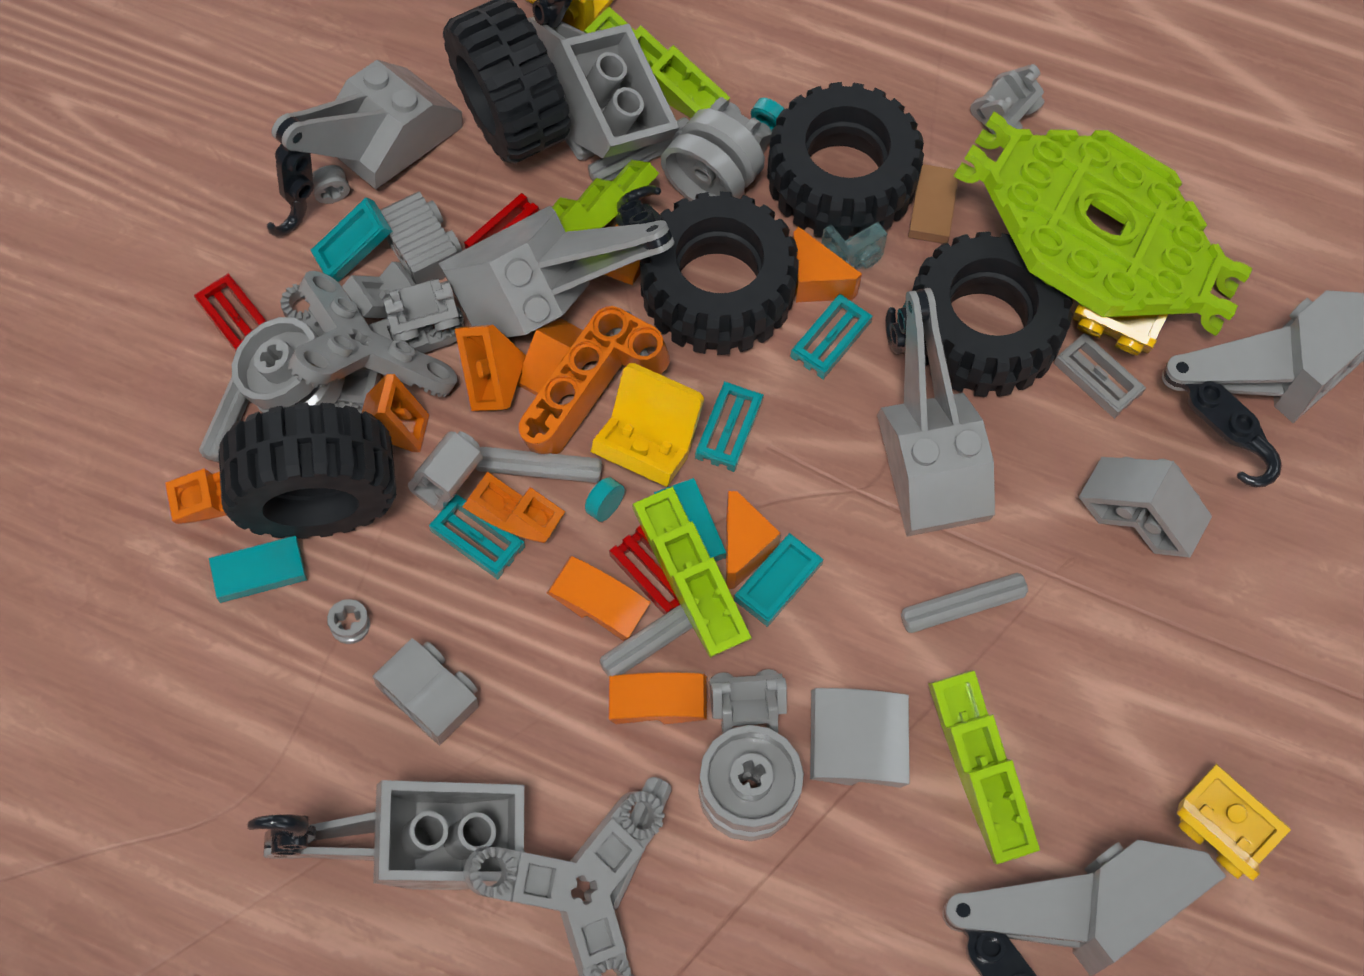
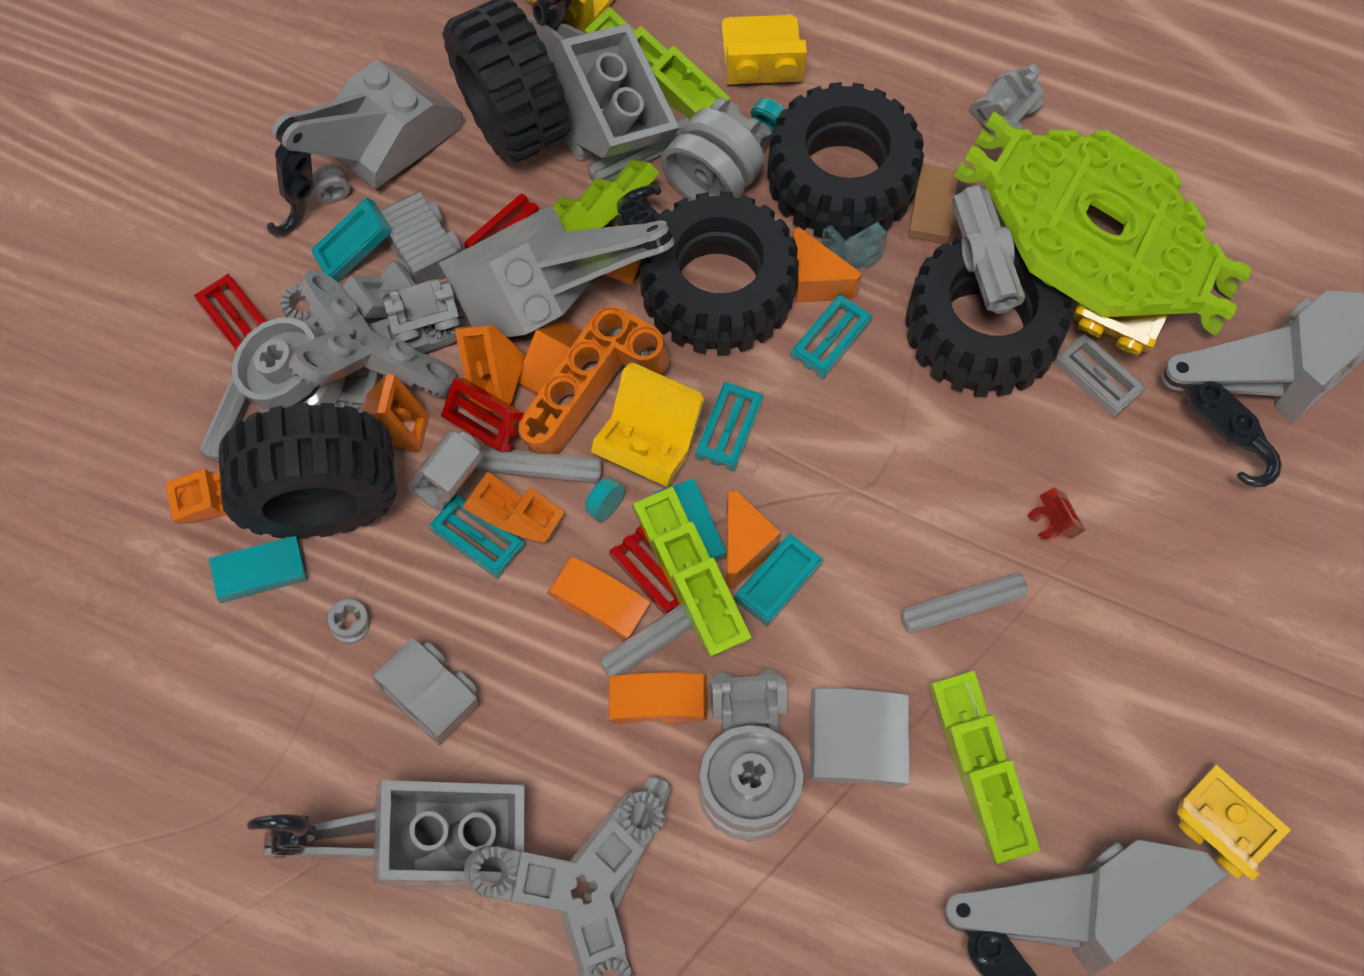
light grey slope [877,288,995,537] -> none
light grey brick [1079,457,1212,558] -> none
none -> red tile [441,377,524,452]
none -> yellow bracket [722,15,807,85]
none -> light grey piece [952,185,1025,314]
none -> clear red tile [1028,487,1086,541]

